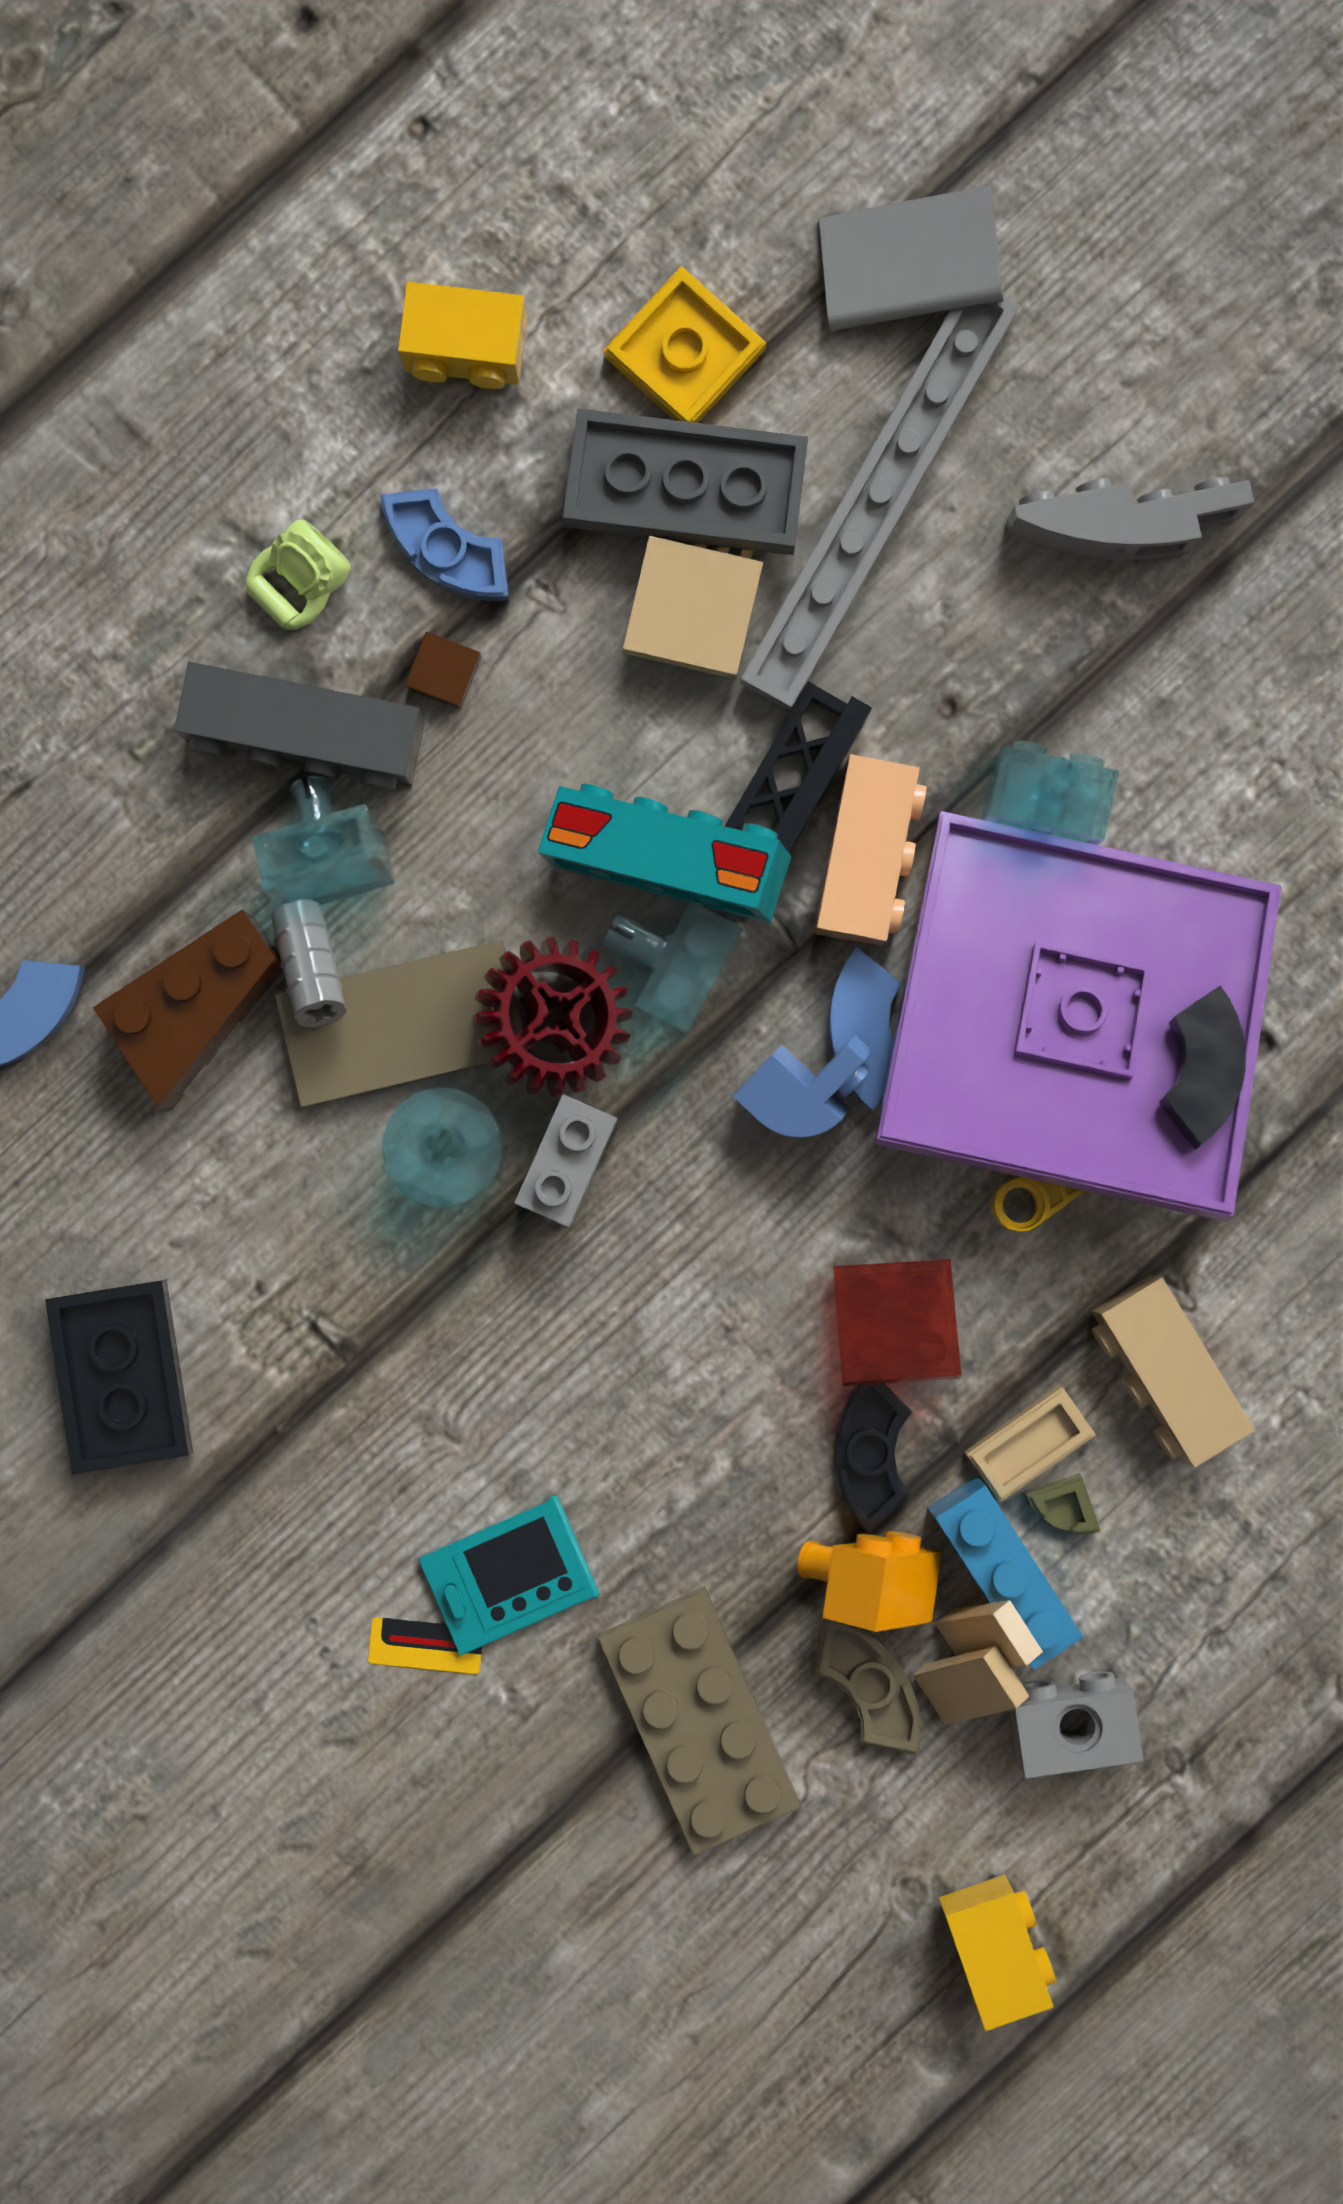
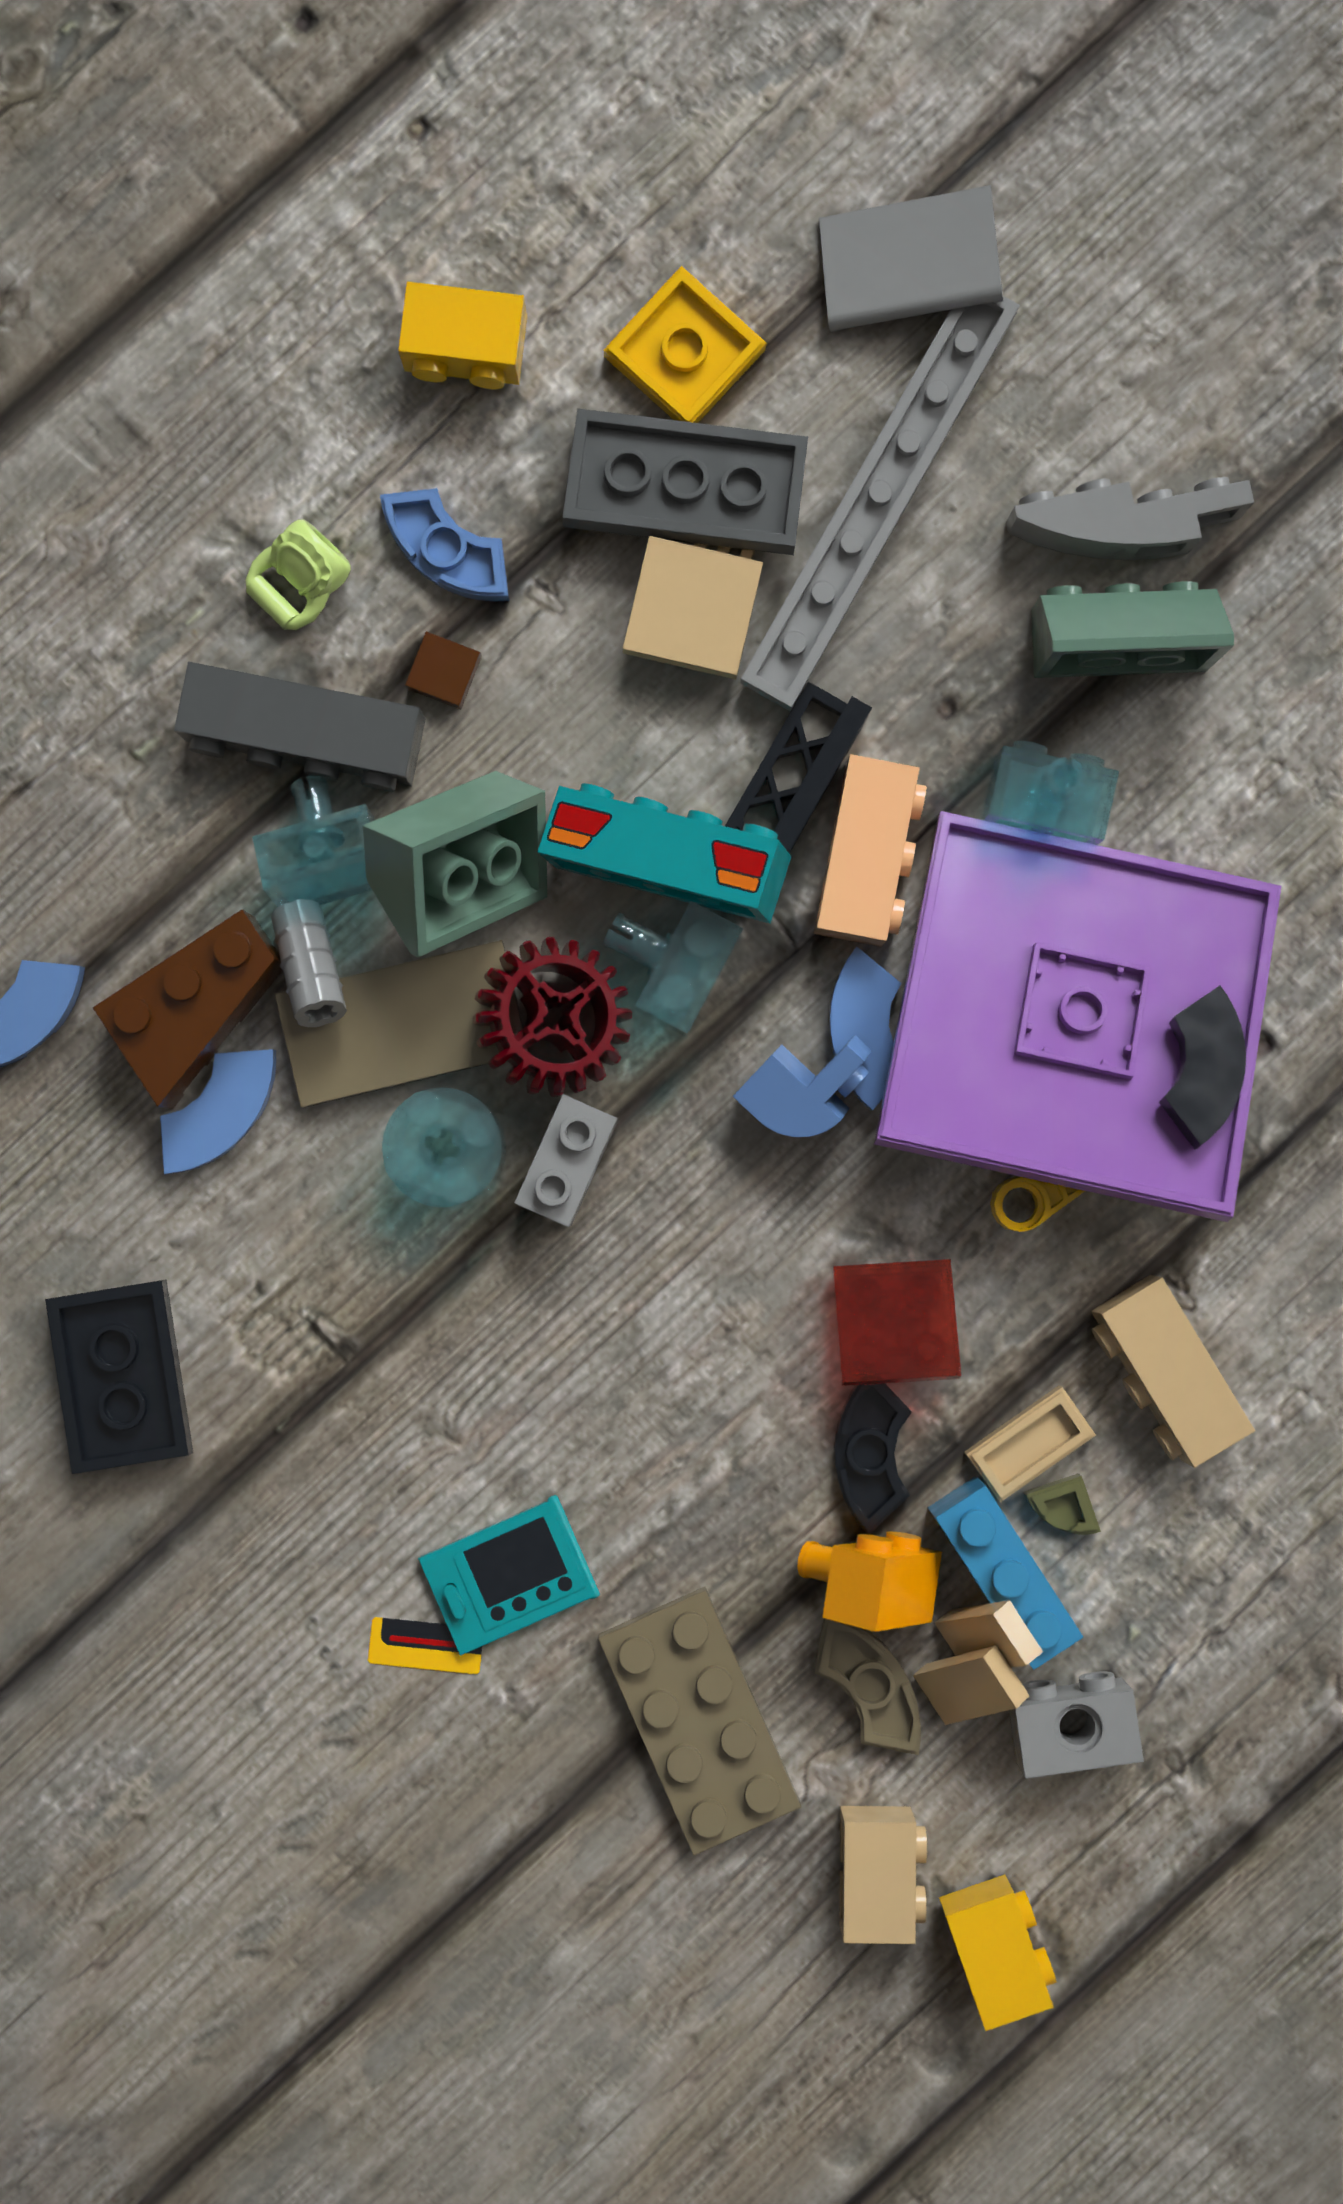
none -> medium blue tile [160,1049,276,1174]
none -> sand green slope [363,771,548,958]
none -> tan piece [839,1806,927,1944]
none -> sand green slope [1031,581,1234,678]

